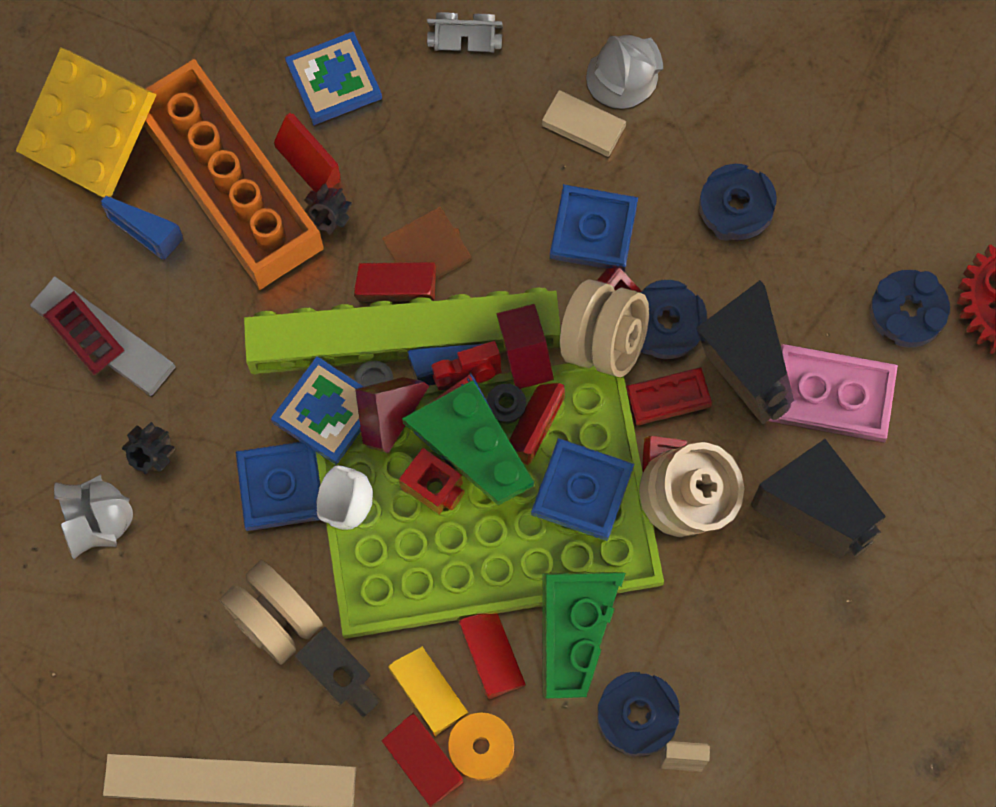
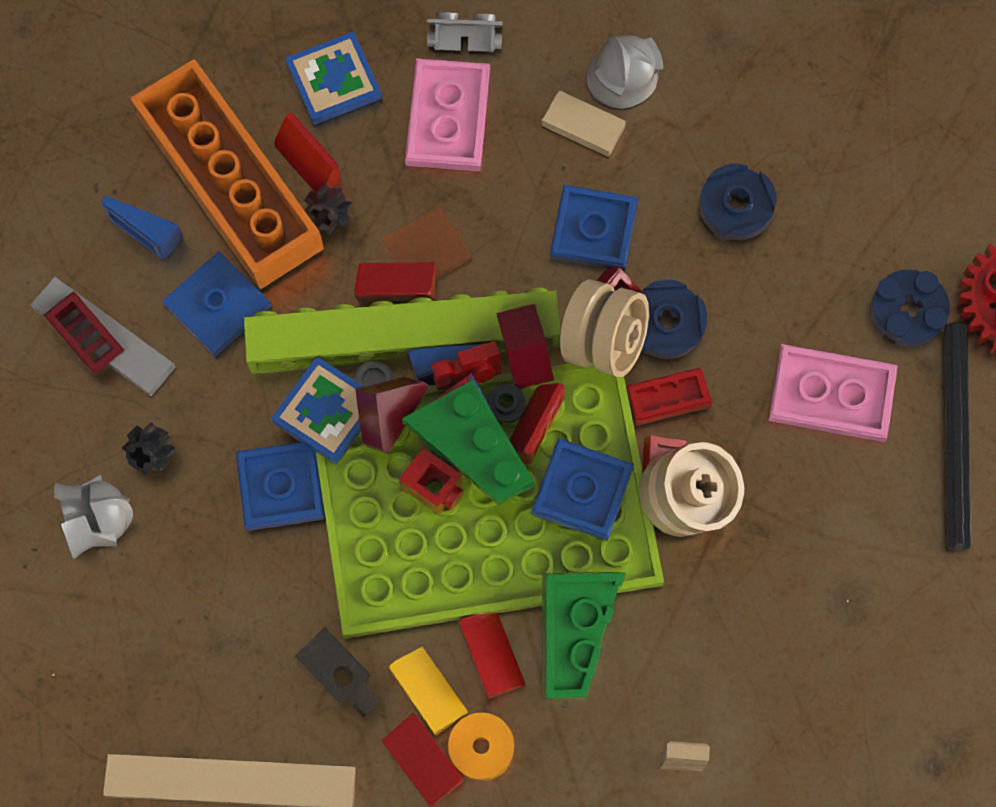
yellow plate [16,47,157,198] -> none
tan wheel [219,560,323,665] -> none
white hair [316,465,373,530] -> none
dark blue plate [597,672,680,757] -> none
black slope [696,280,794,424] -> none
black slope [751,439,886,559] -> none
none -> blue plate [162,251,272,357]
none -> bright pink tile [405,58,490,171]
none -> black axle [944,322,972,551]

